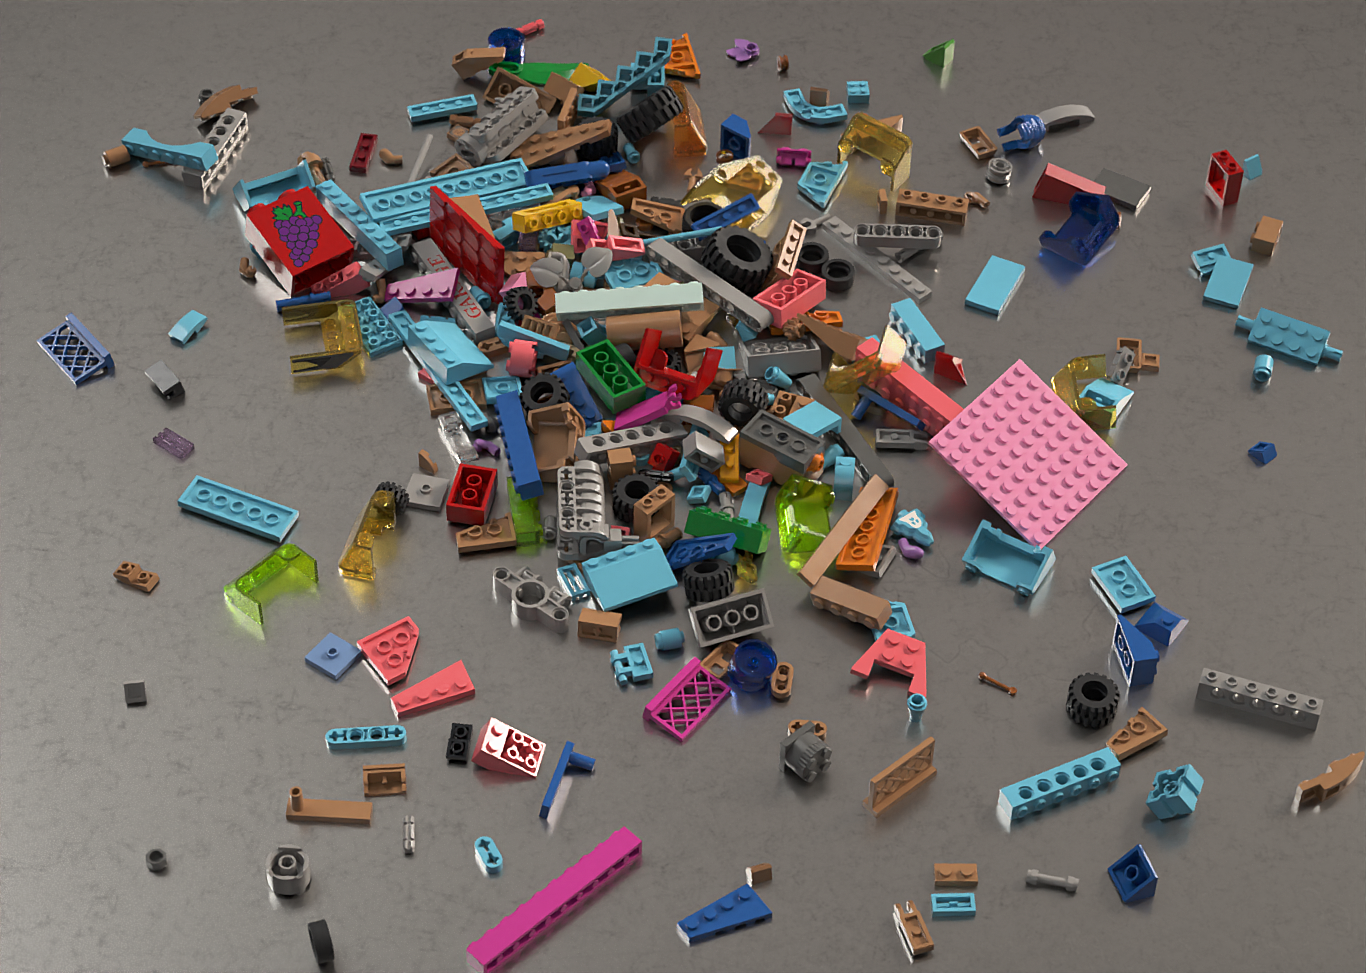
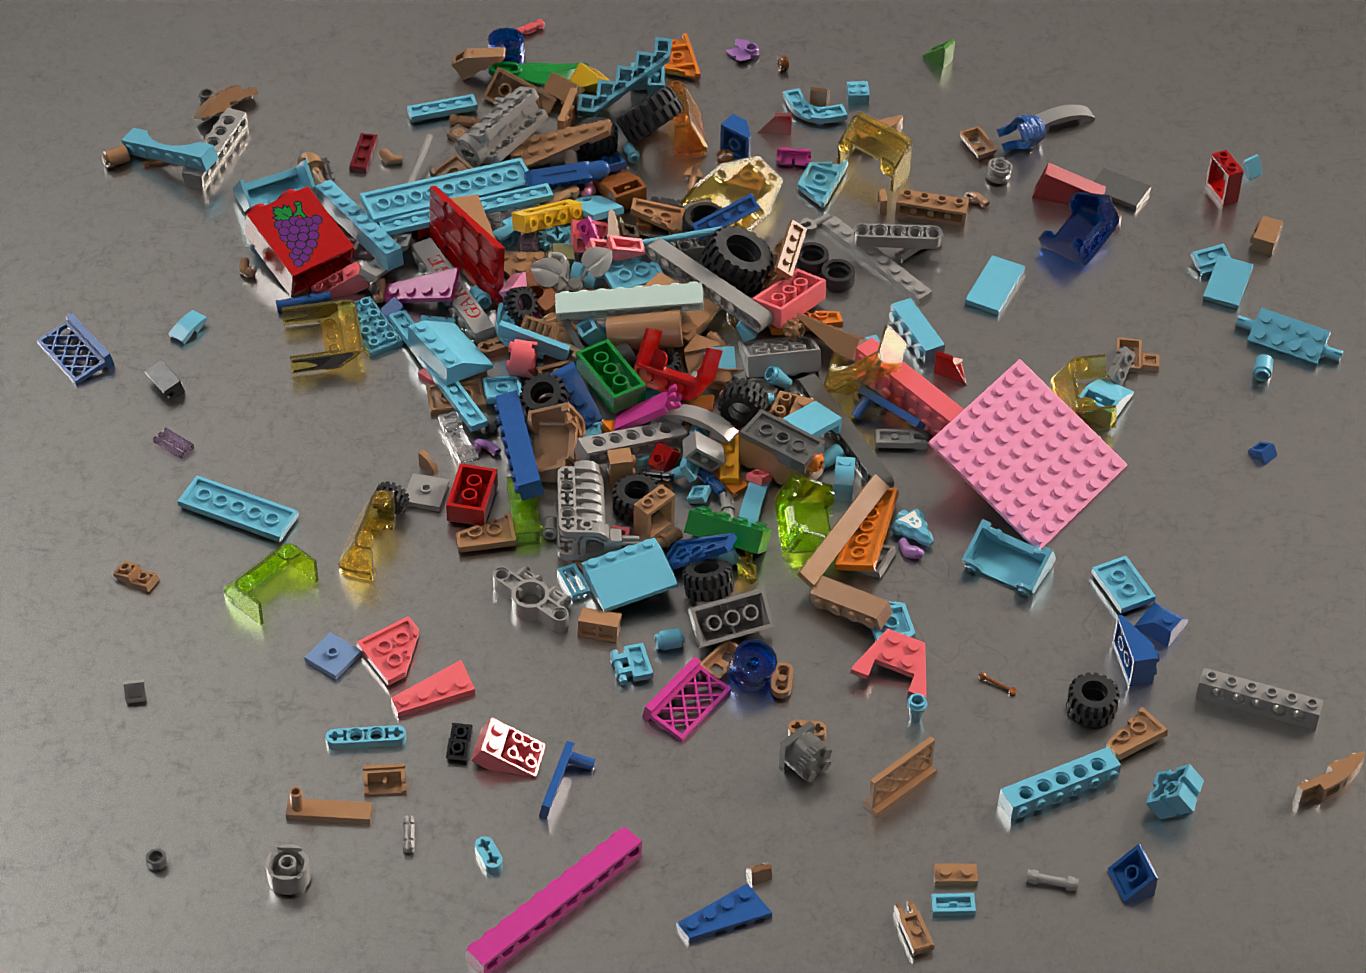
black tyre [308,919,335,964] -> none

